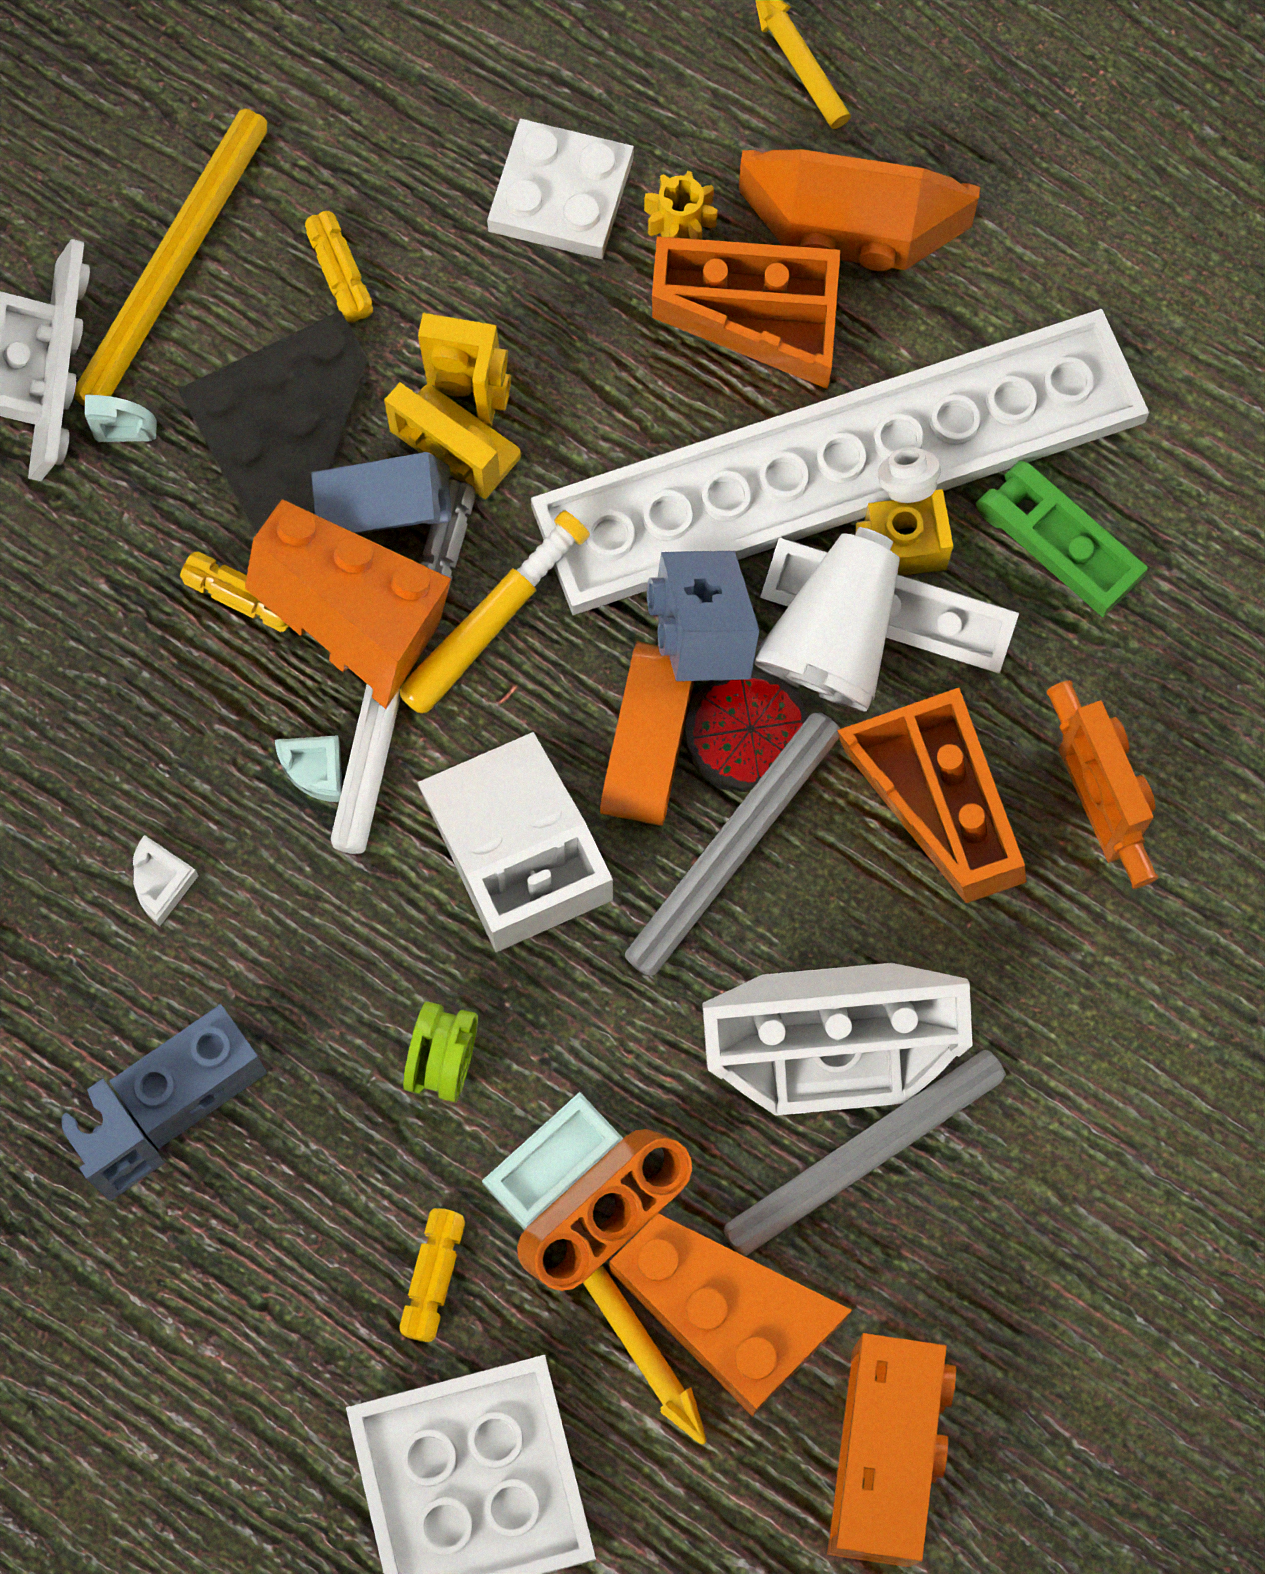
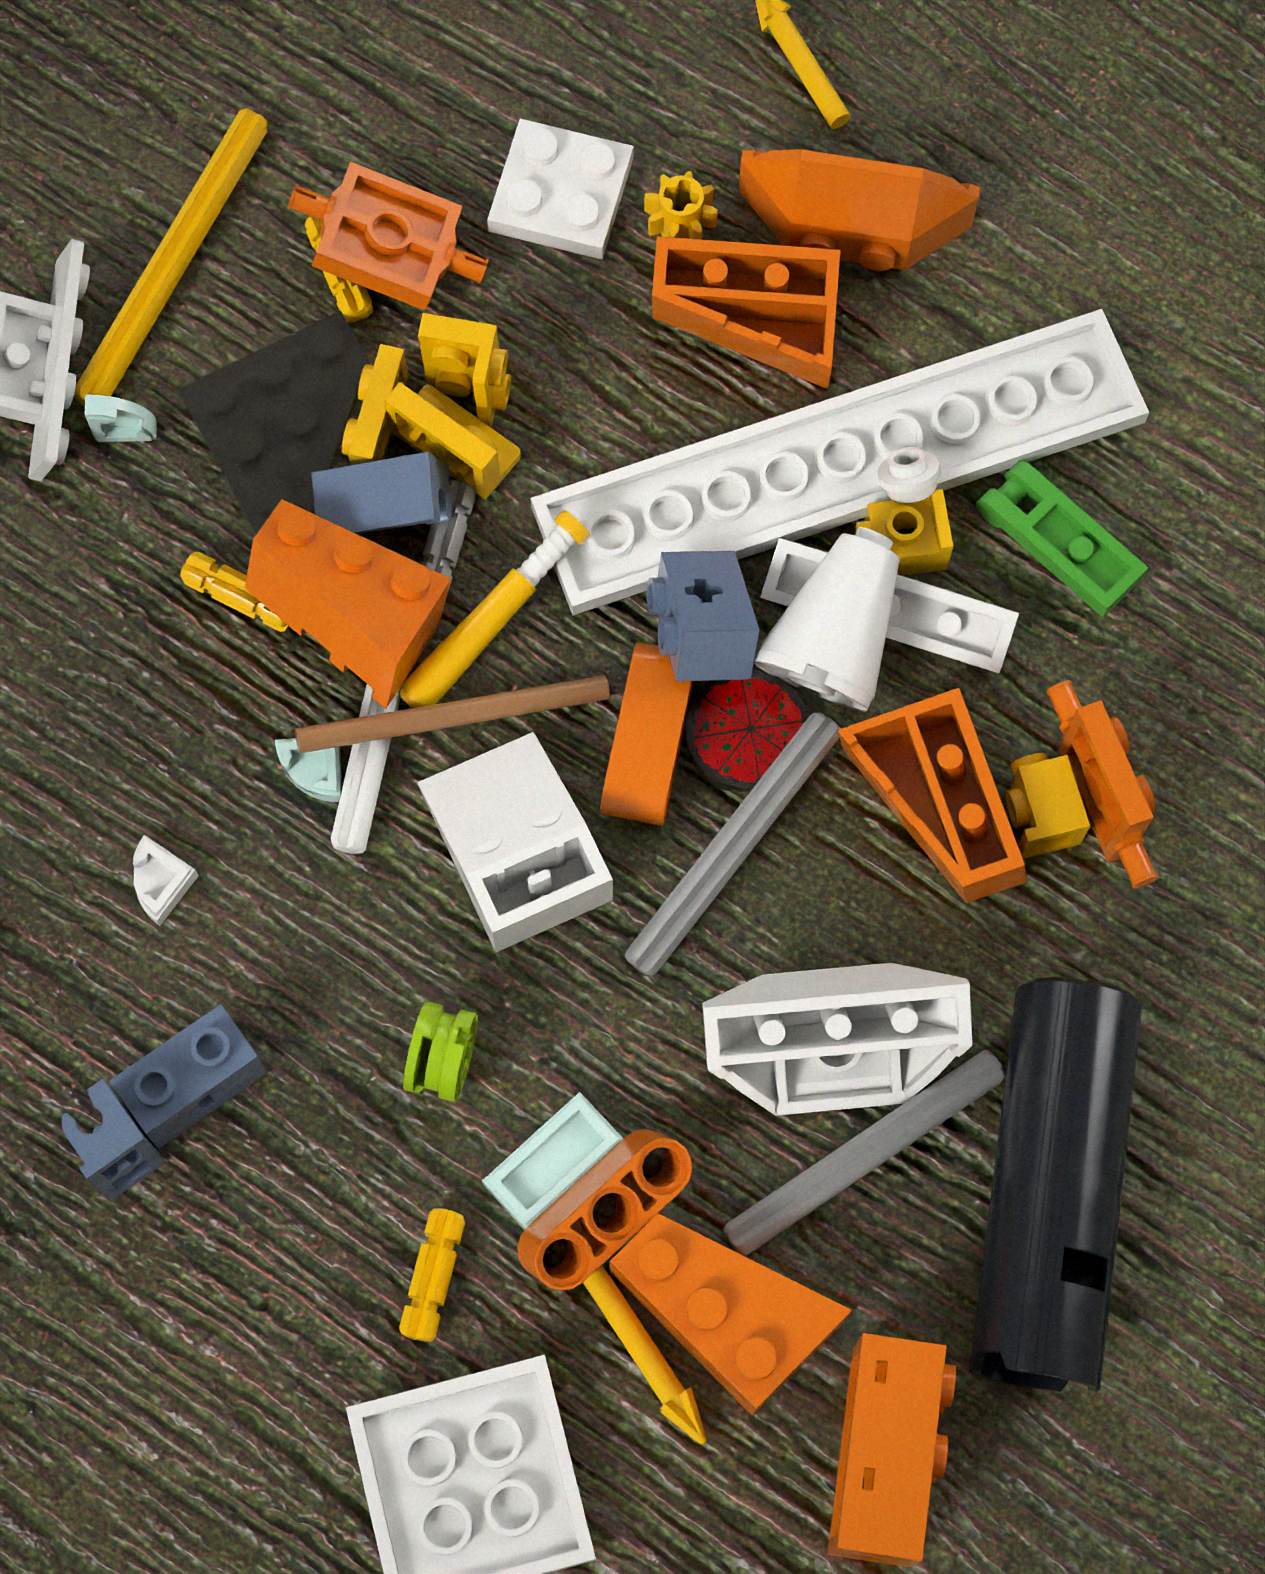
none -> orange plate [287,162,489,311]
none -> medium nougat piece [295,675,610,754]
none -> yellow plate [342,344,409,465]
none -> black piece [969,977,1142,1392]
none -> yellow brick [1005,753,1090,859]

